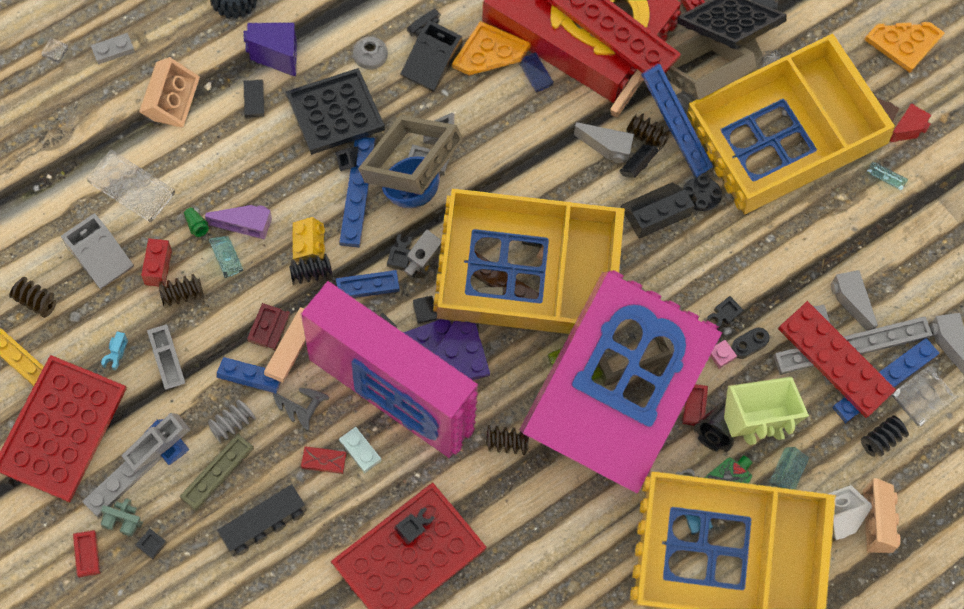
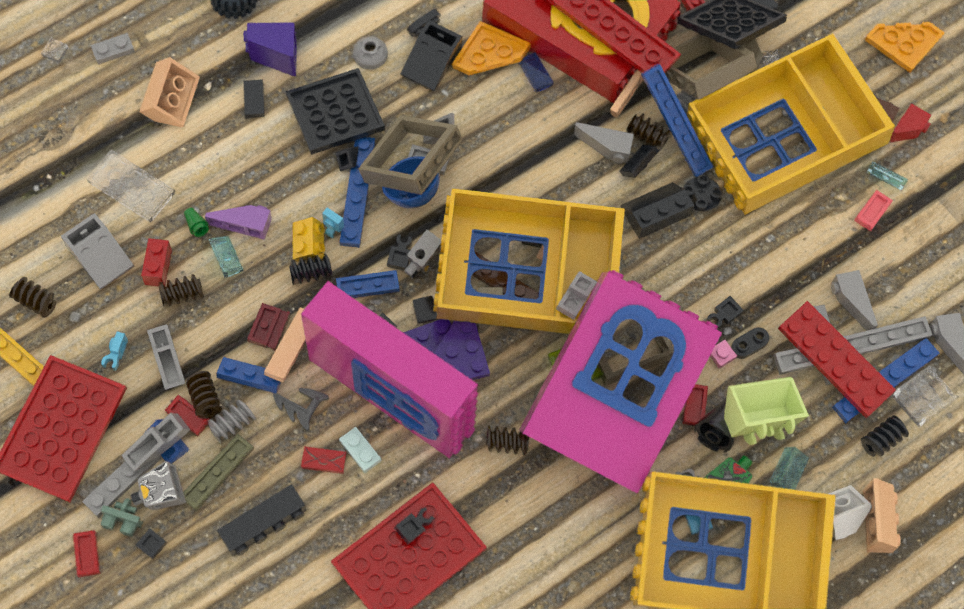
none -> light grey torso [131,461,186,510]
none -> red tile [165,395,211,436]
none -> dark brown piece [186,371,222,419]
none -> medium azure plate [322,207,344,239]
none -> light grey slope [556,271,597,320]
none -> coral tile [854,190,893,231]

